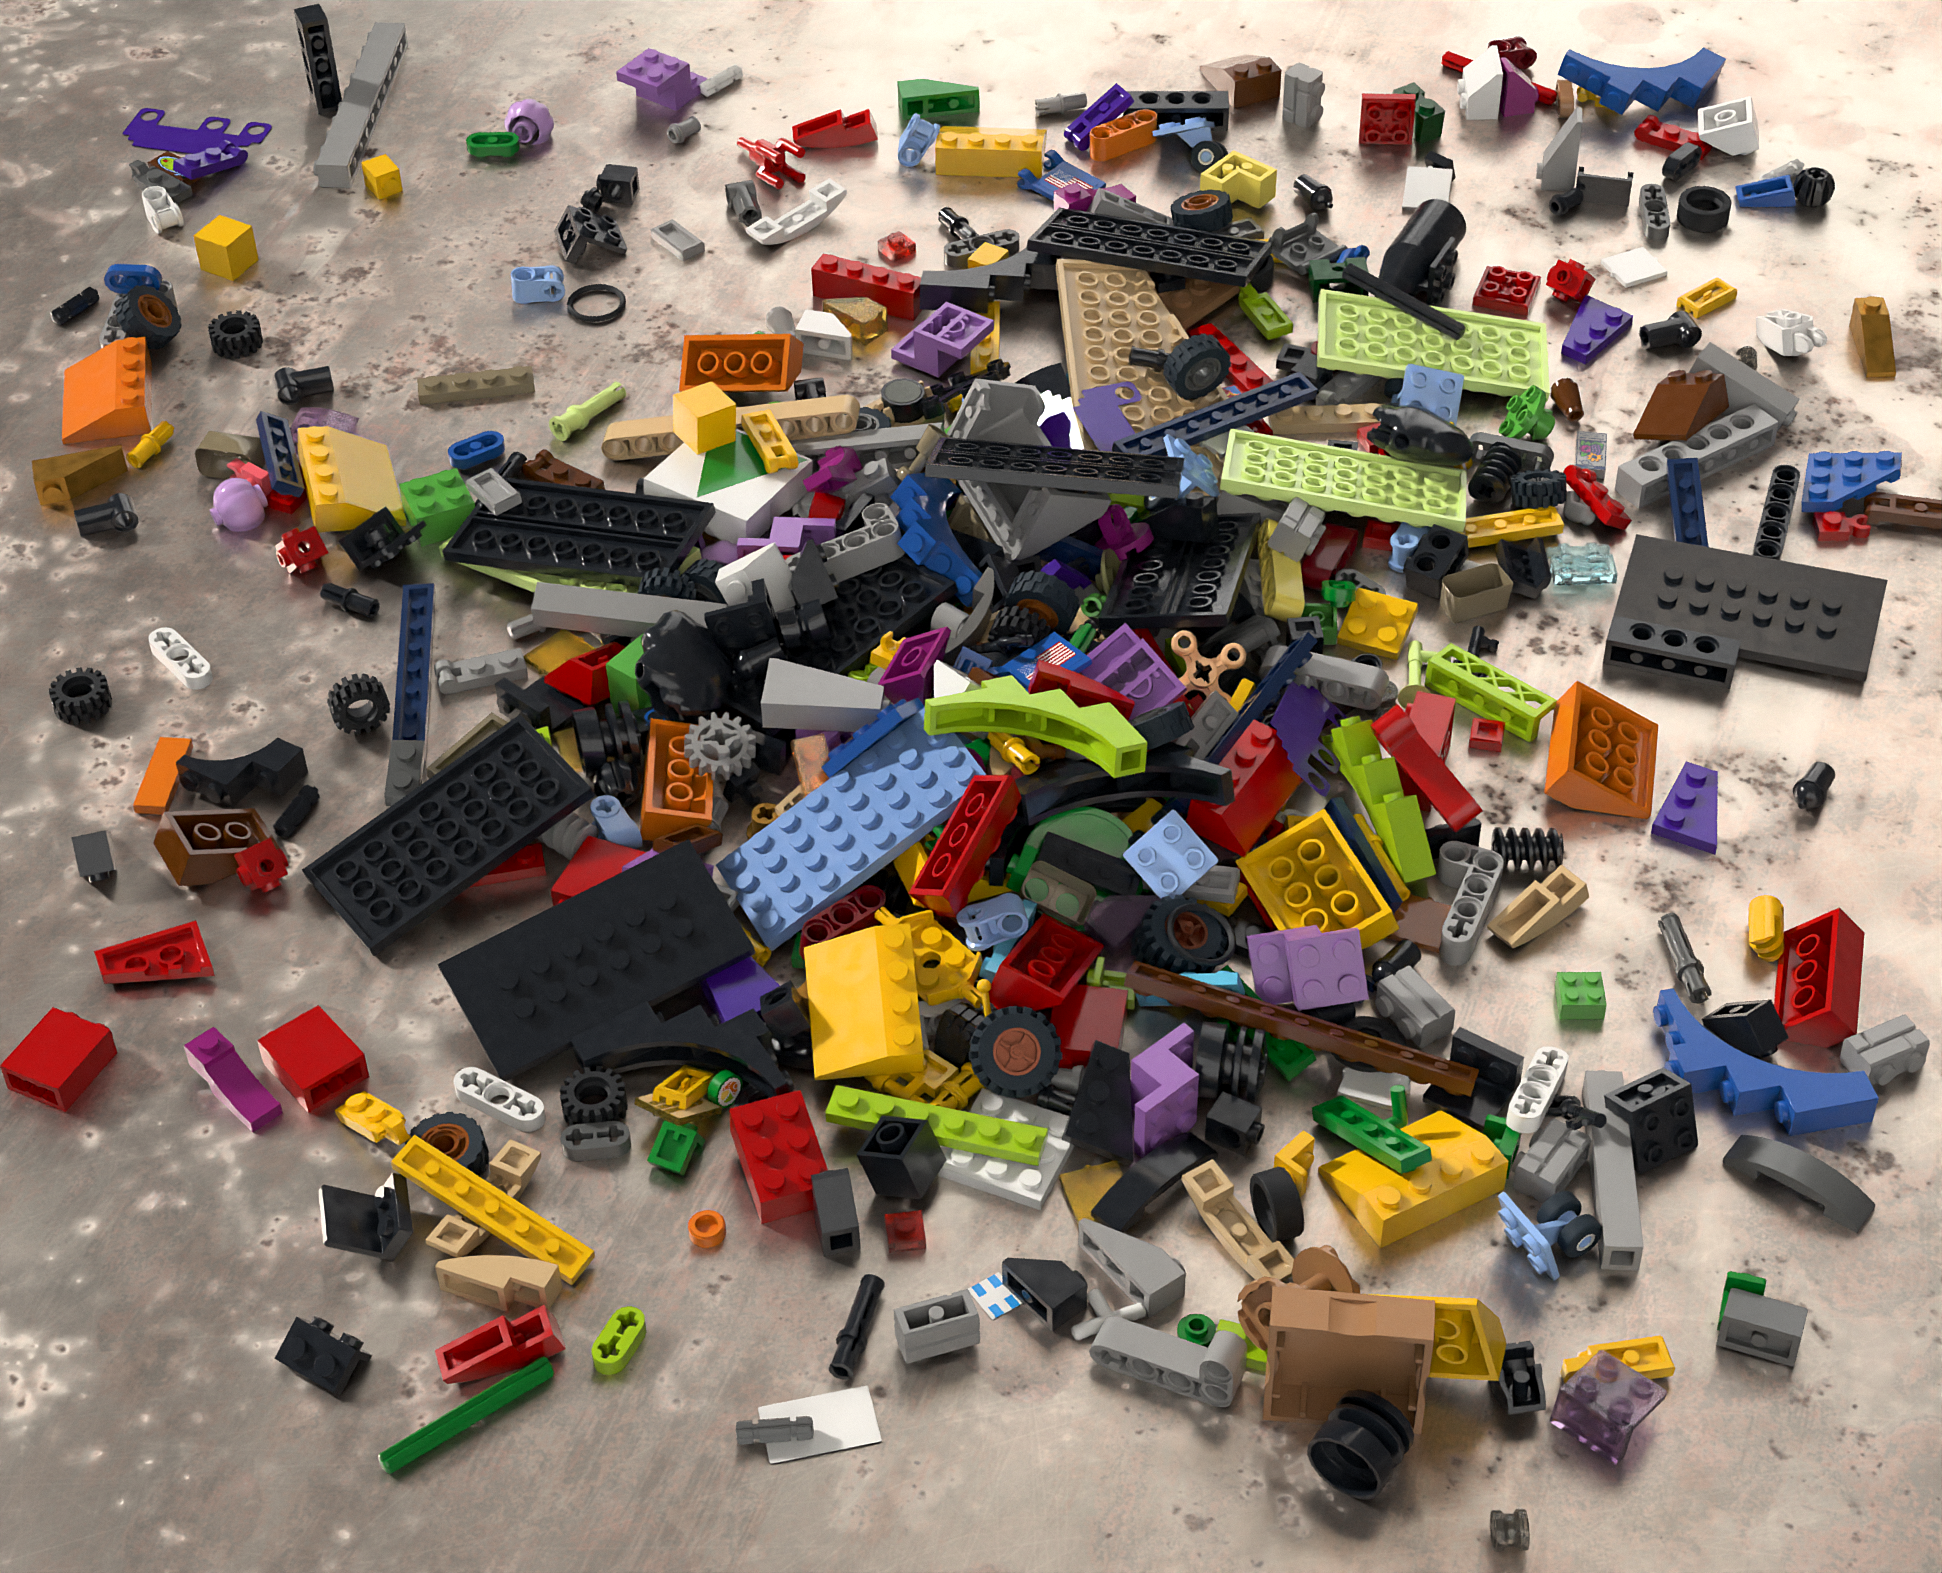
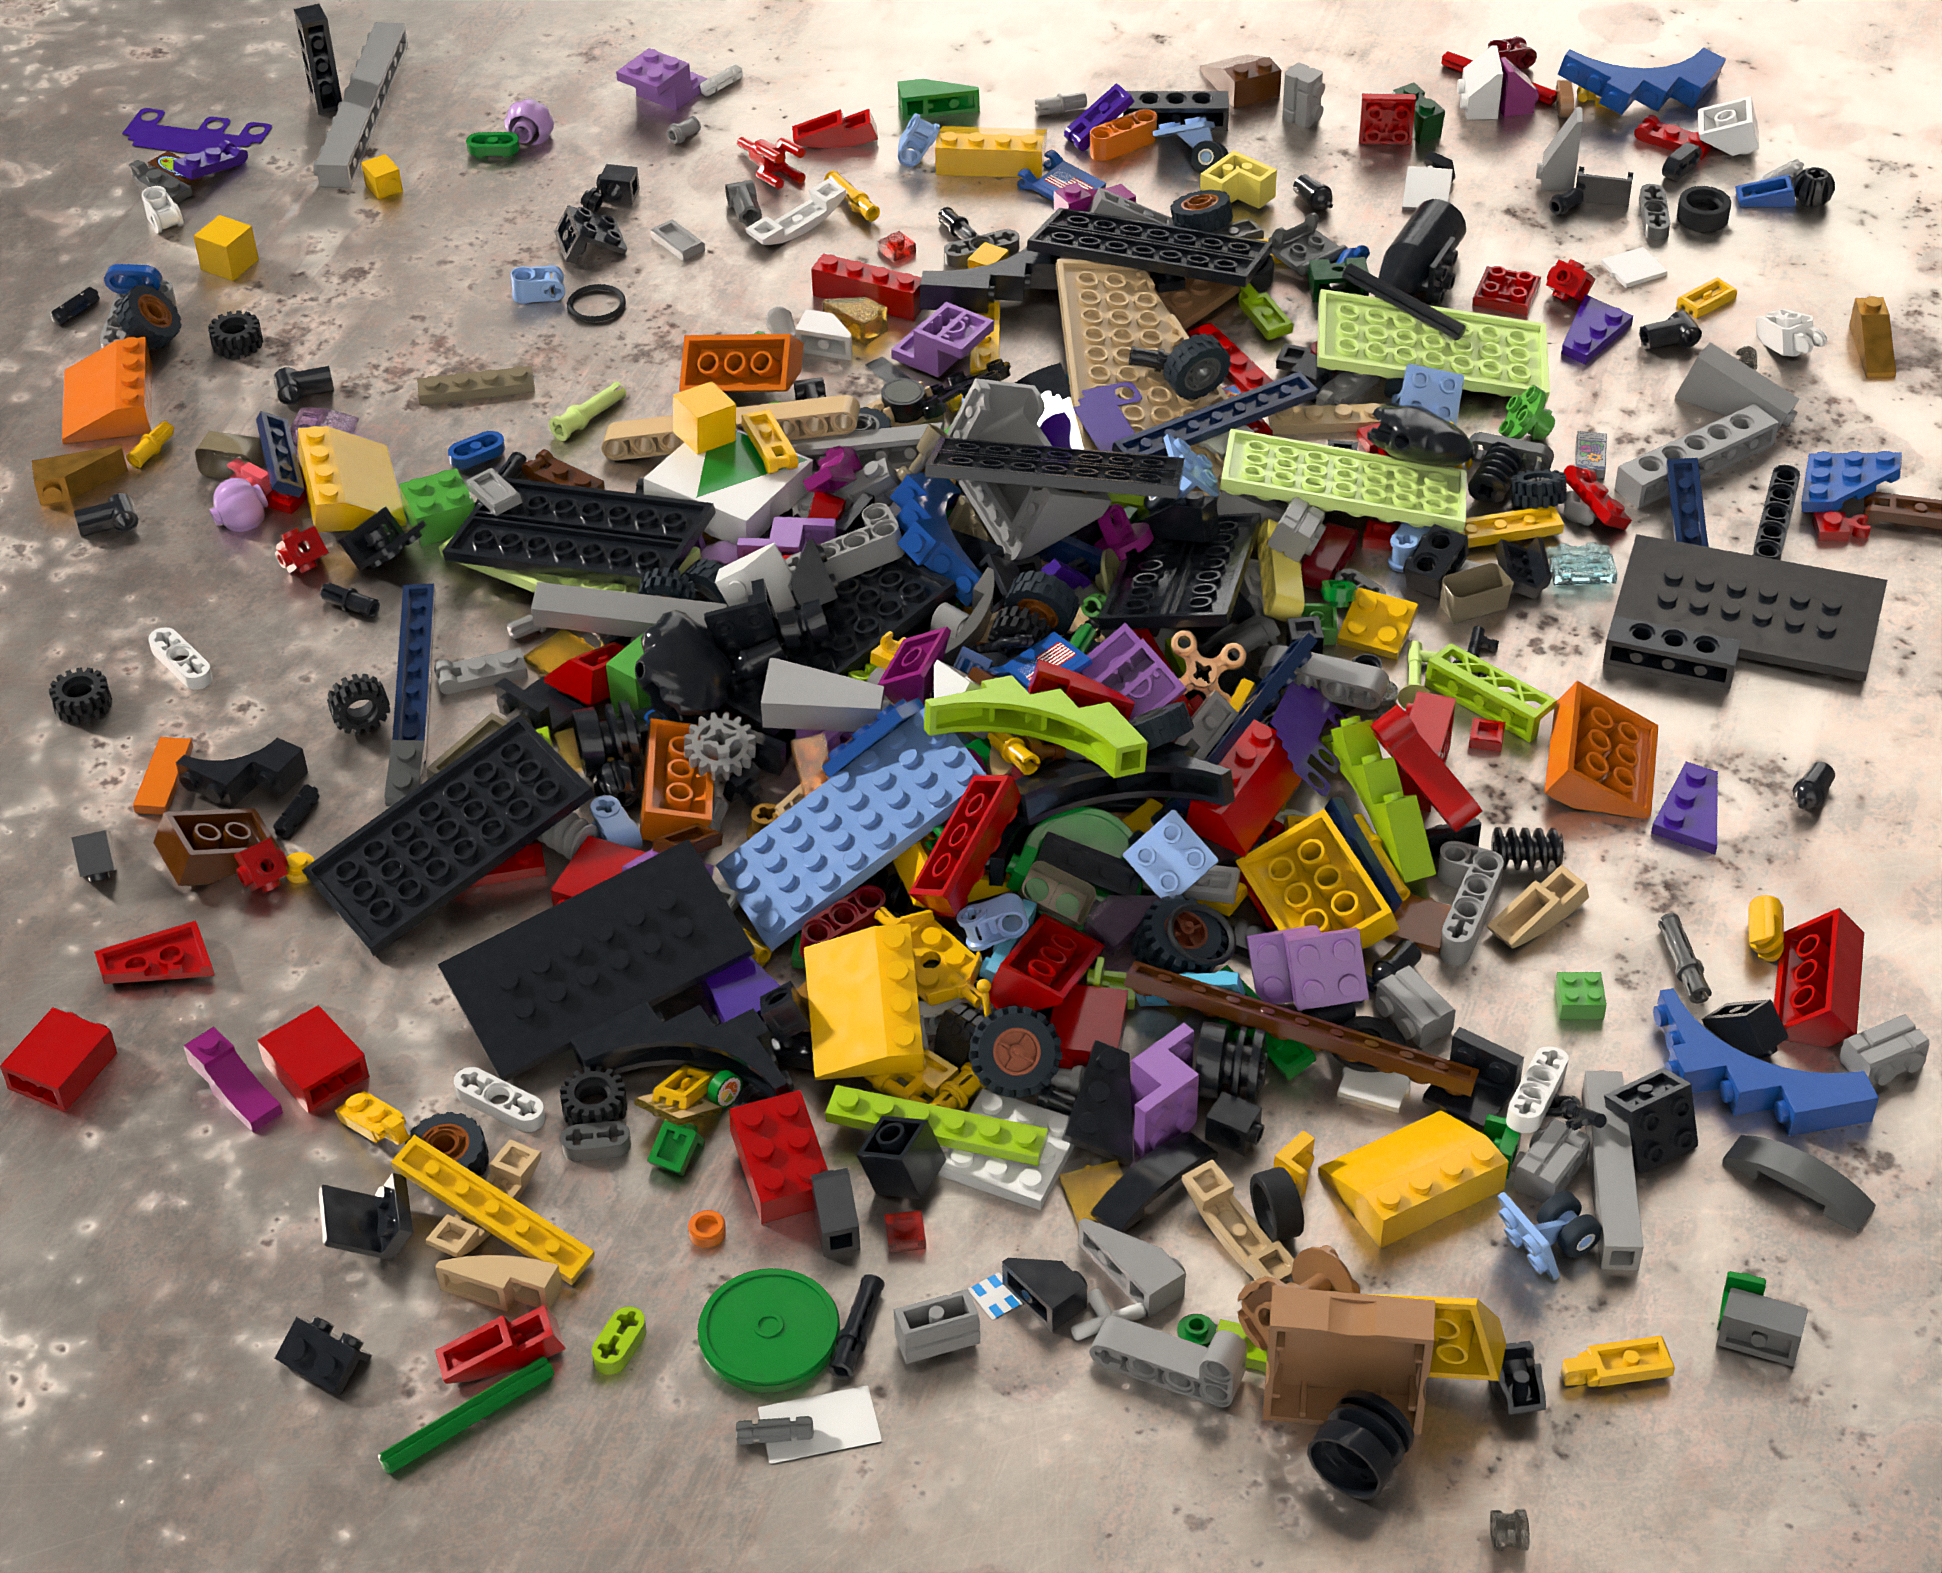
green plate [1312,1085,1432,1174] -> none
clear purple bracket [1549,1350,1667,1465] -> none
reddish brown cone [1550,378,1584,422] -> none
reddish brown slope [1633,370,1729,441] -> none
none -> yellow plate [285,852,315,883]
none -> green brick [697,1268,840,1393]
none -> yellow pin [824,170,880,222]
none -> sticker [865,357,911,383]

